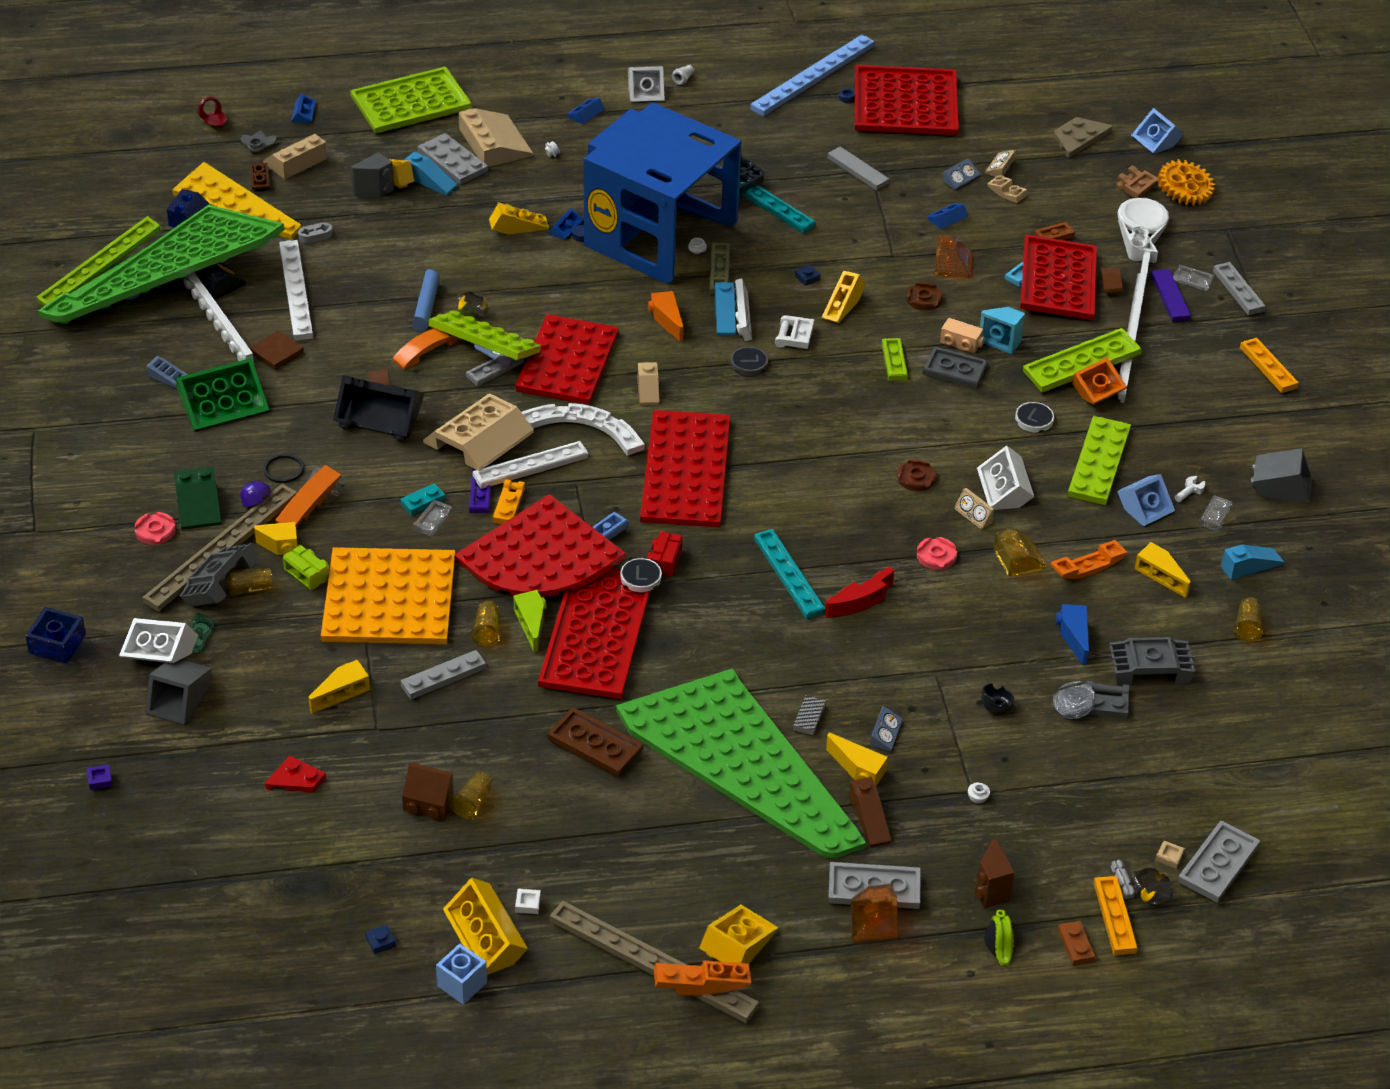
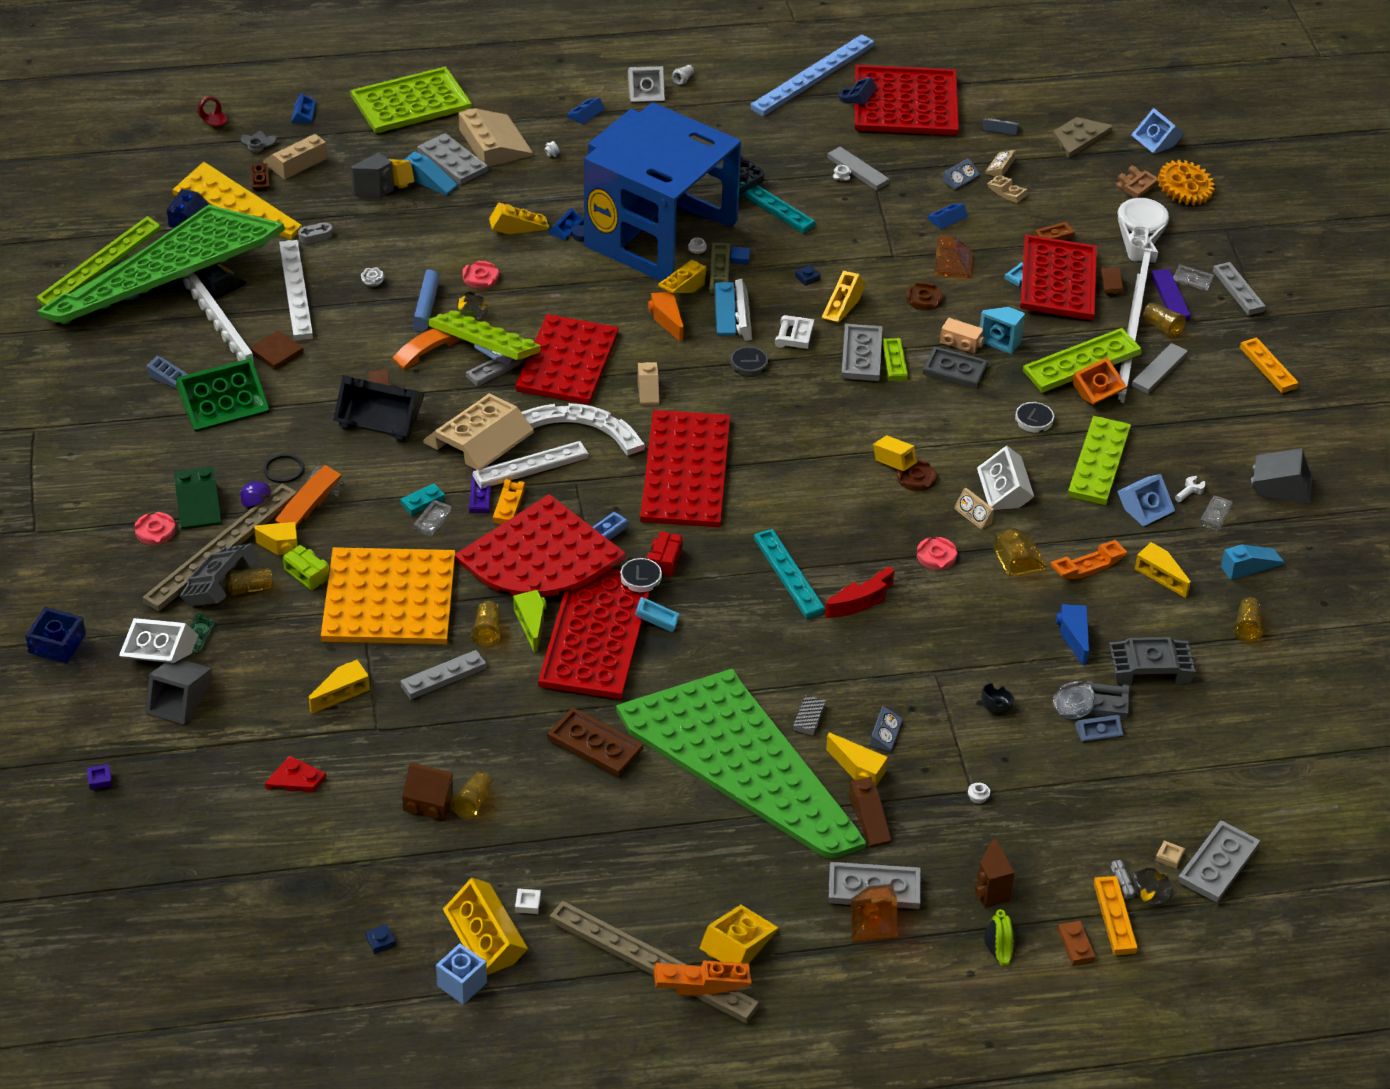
none -> white plate [361,267,384,287]
none -> coral tile [462,261,499,289]
none -> medium azure tile [635,597,679,632]
none -> yellow slope [658,260,706,293]
none -> blue tile [730,247,750,265]
none -> white plate [833,165,851,181]
none -> light grey plate [841,324,882,381]
none -> dark blue slope [845,77,877,105]
none -> yellow brick [873,435,917,471]
none -> sand blue slope [982,118,1019,135]
none -> sand blue slope [1075,715,1123,742]
none -> light grey tile [1132,343,1187,394]
none -> clear yellow plant [1143,303,1186,338]

